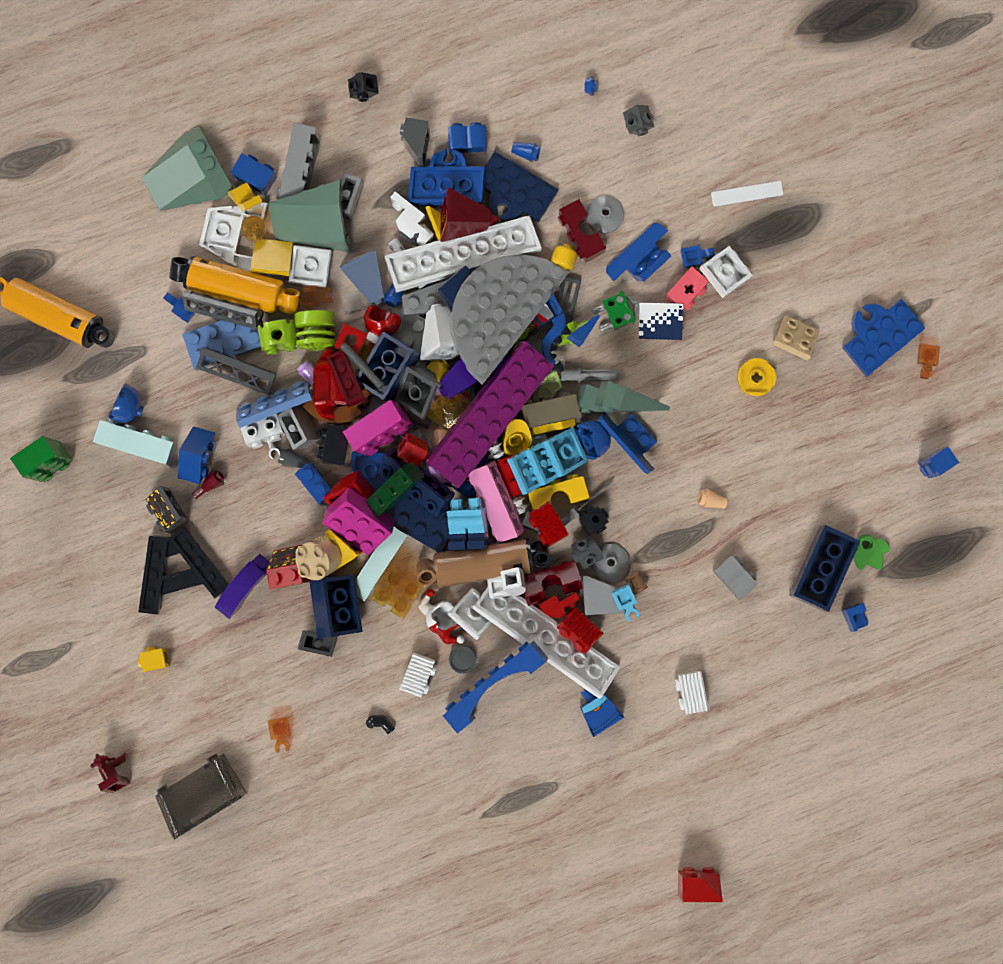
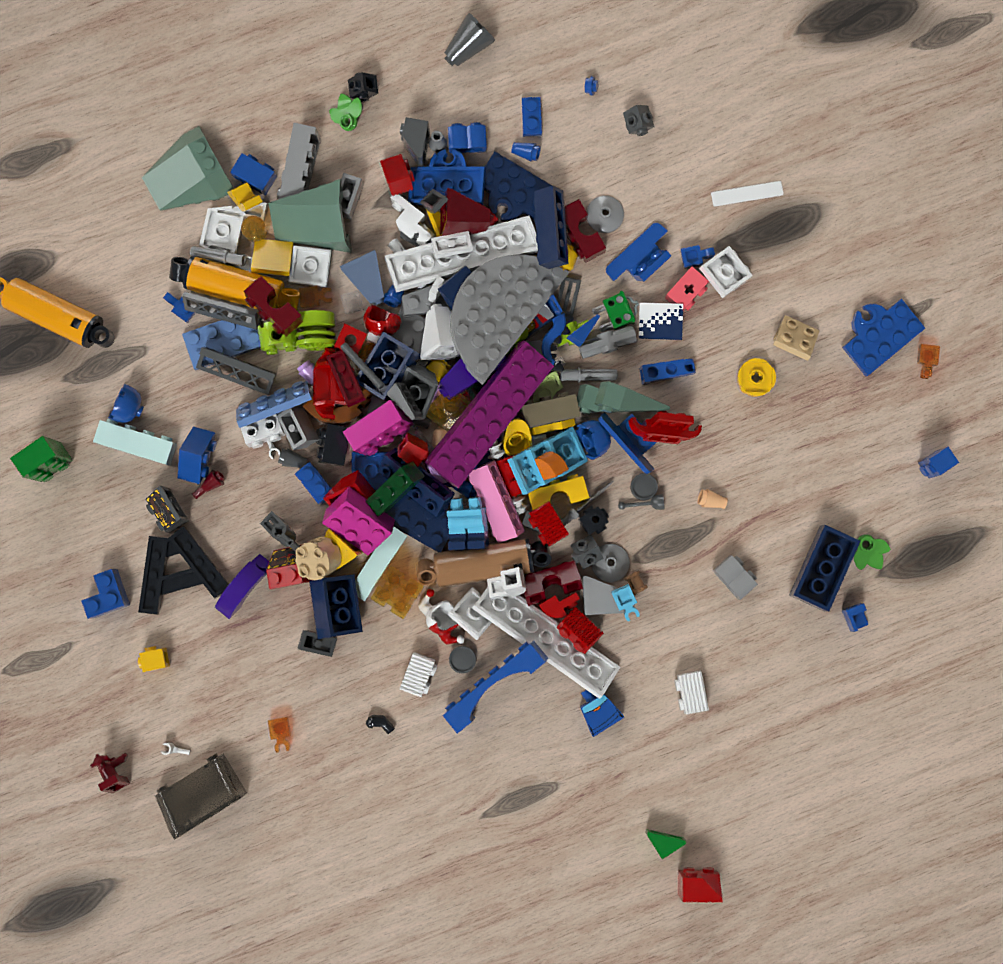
none -> blue brick [81,569,130,619]
none -> white hand [161,742,190,755]
none -> light grey axle [190,246,246,266]
none -> dark red arch [244,276,303,337]
none -> dark grey piece [260,511,300,552]
none -> bright green plate [329,93,362,131]
none -> red brick [380,154,415,196]
none -> dark grey slope [387,382,423,420]
none -> dark grey slope [420,189,448,213]
none -> white tile [428,276,445,303]
none -> light grey cone [429,131,447,152]
none -> white plate [431,231,473,259]
none -> dark grey cone [444,13,495,67]
none -> blue plate [522,97,542,137]
none -> dark blue brick [533,186,569,269]
none -> orange brick [534,451,569,480]
none -> light grey piece [579,326,637,359]
none -> dark grey hinge [618,494,665,510]
none -> red plate [628,411,702,445]
none -> dark grey piece [630,473,658,501]
none -> blue leg [639,359,696,385]
none -> green slope [645,829,686,859]

